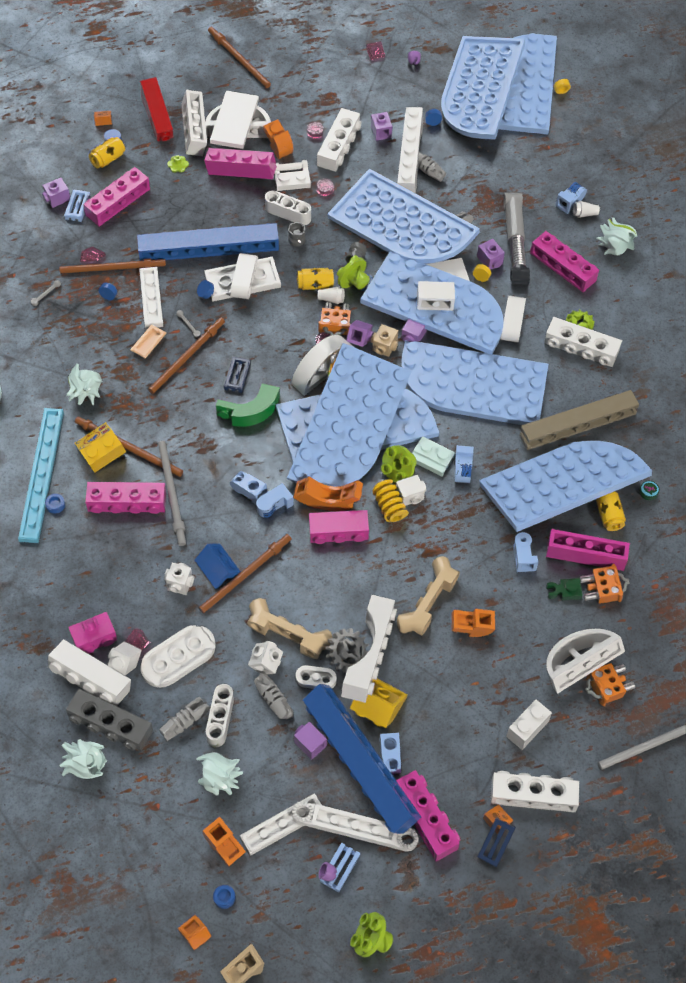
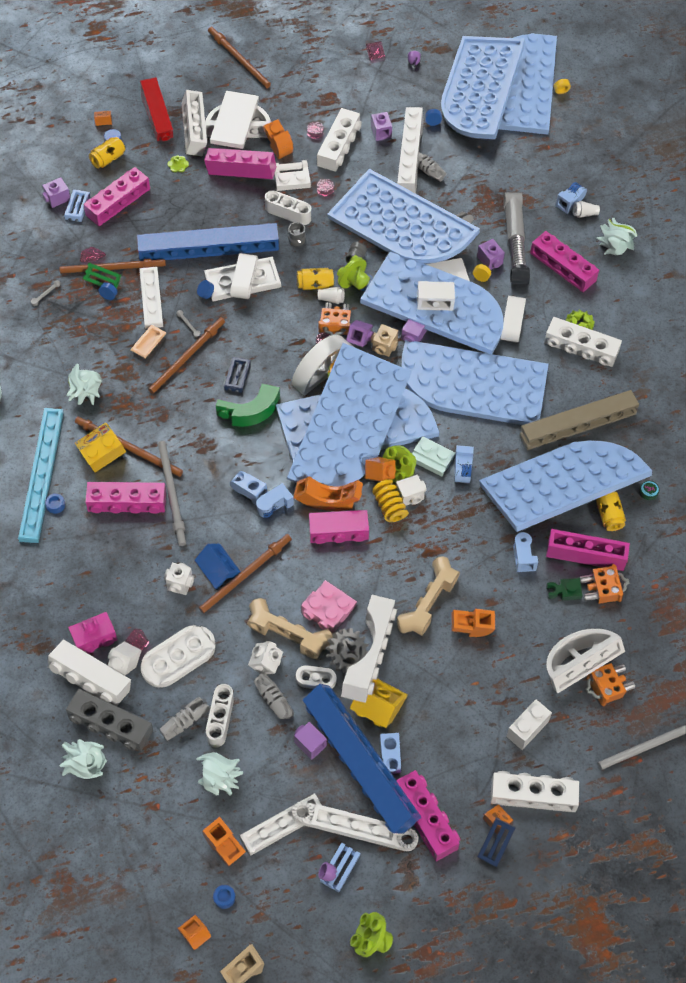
none -> green tile [83,262,122,289]
none -> bright pink plate [301,580,357,634]
none -> orange brick [365,457,396,481]

